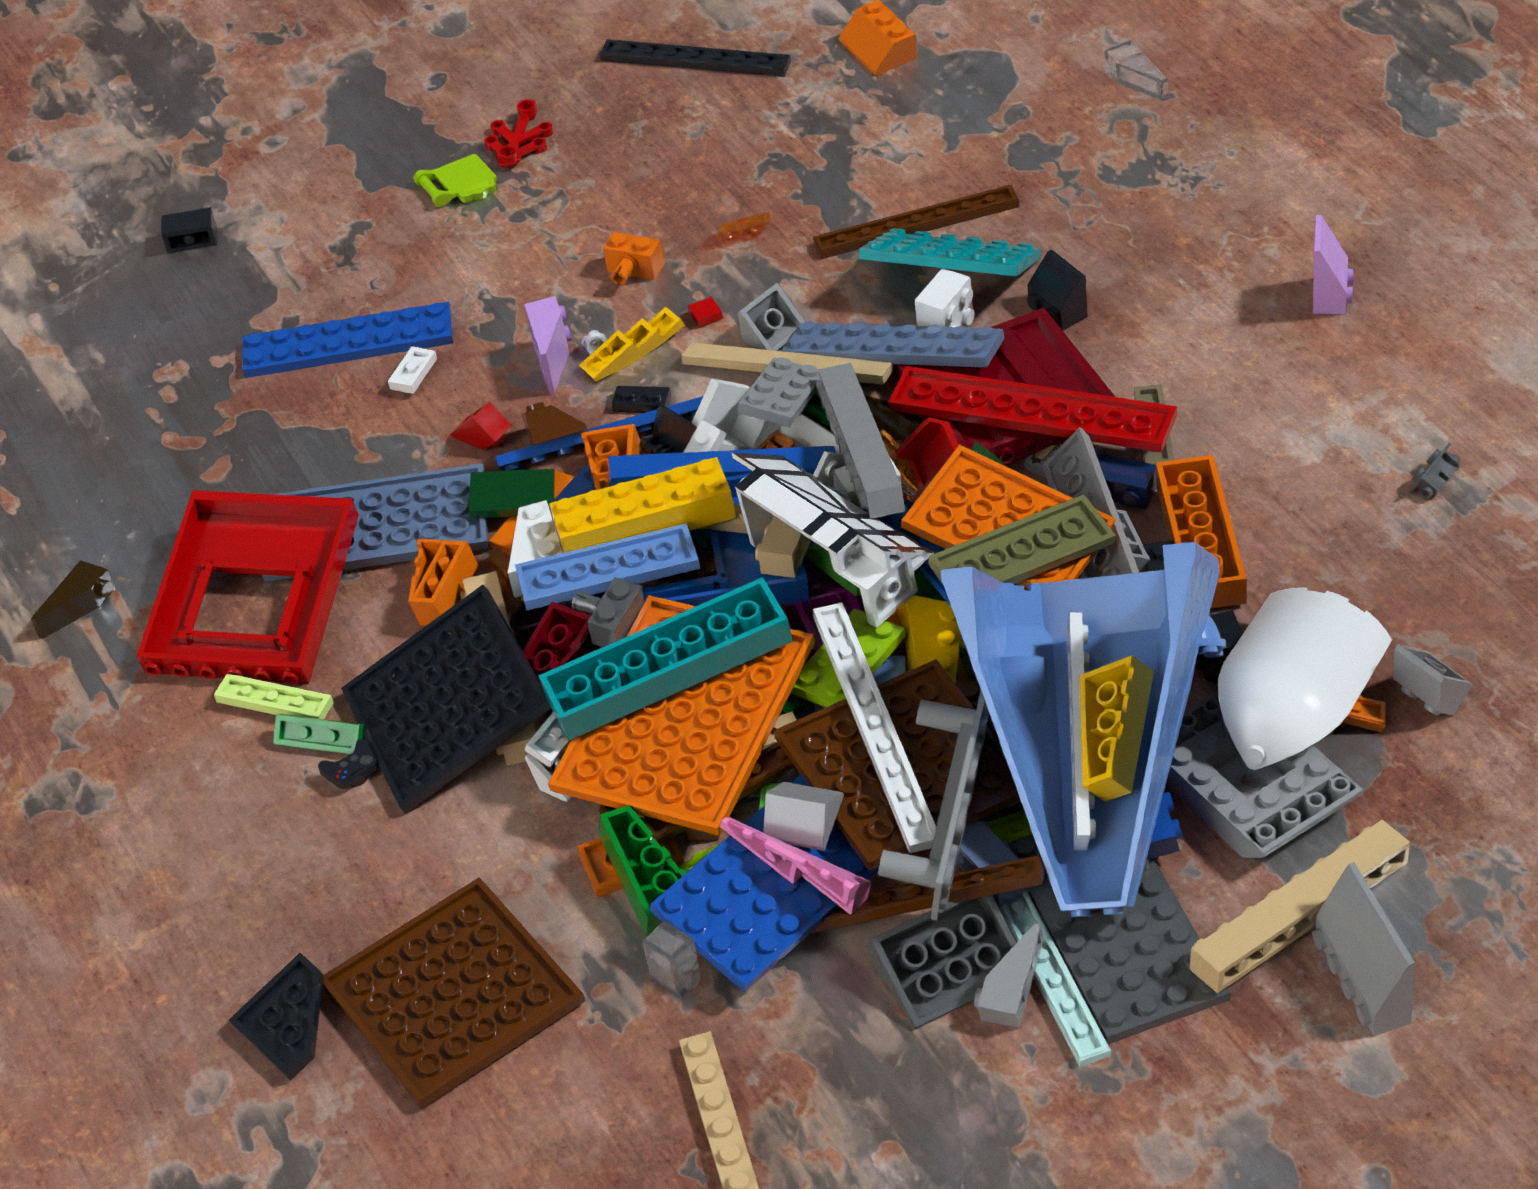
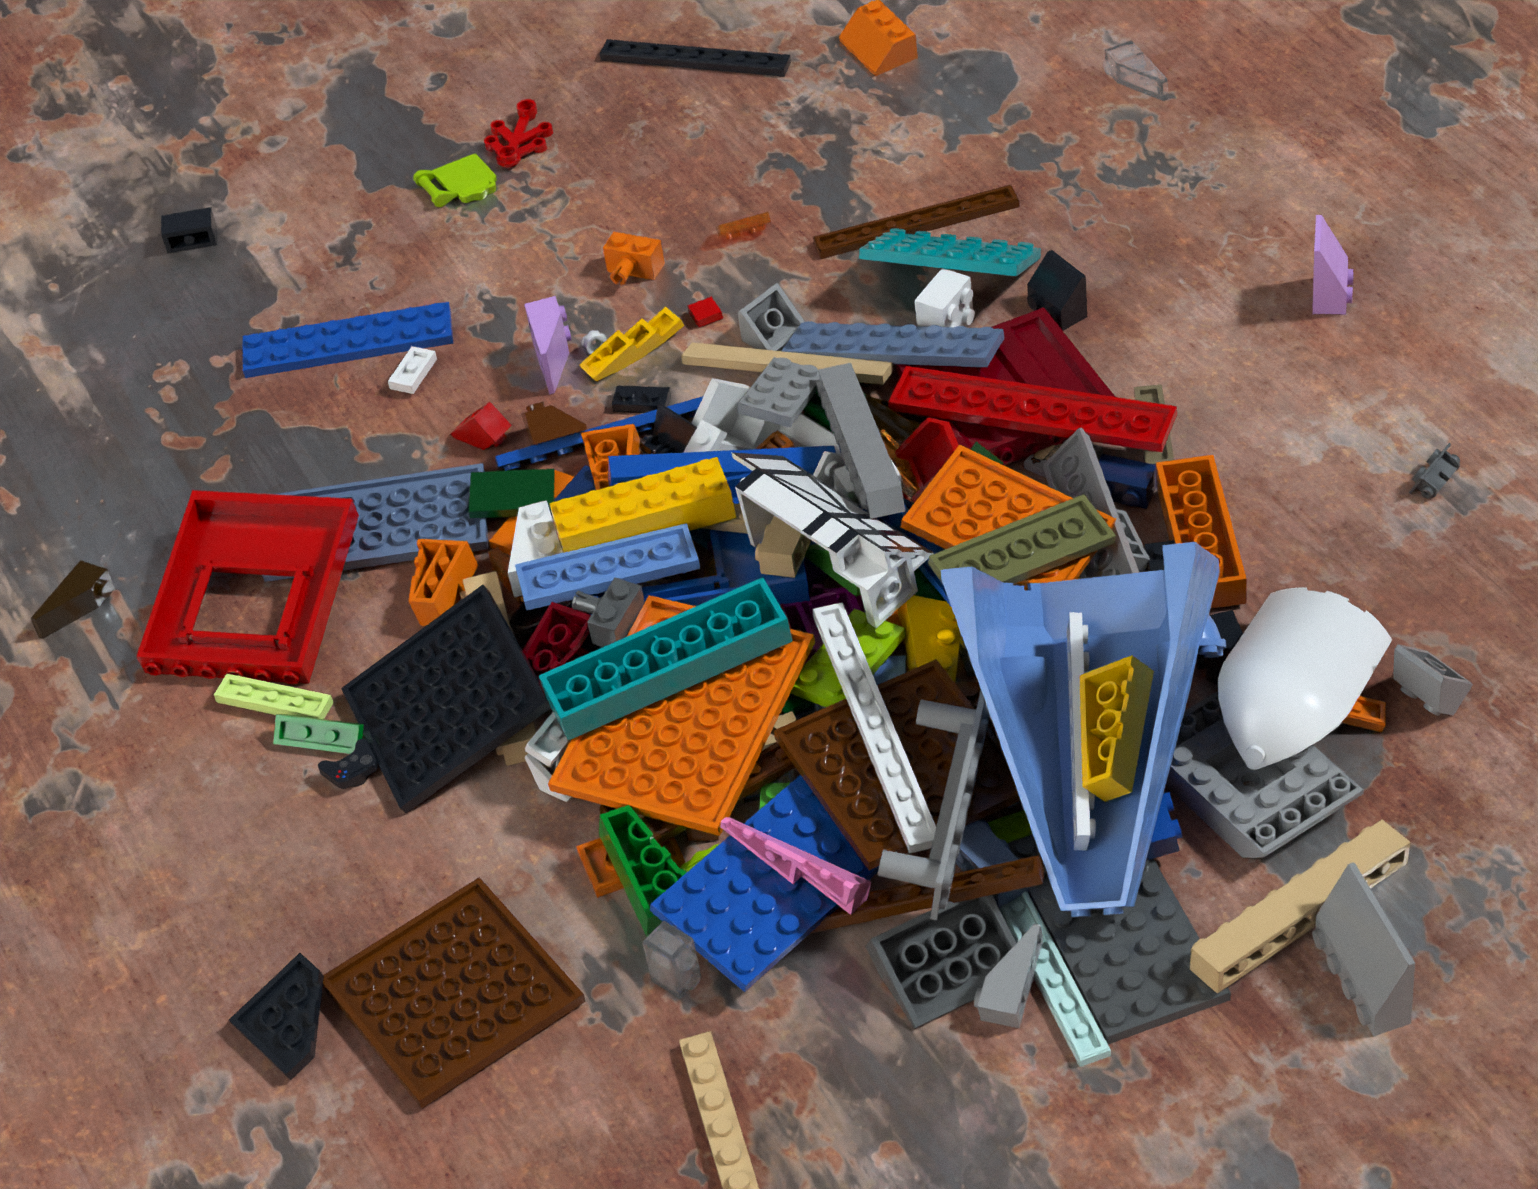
light grey slope [763,782,844,851] -> none

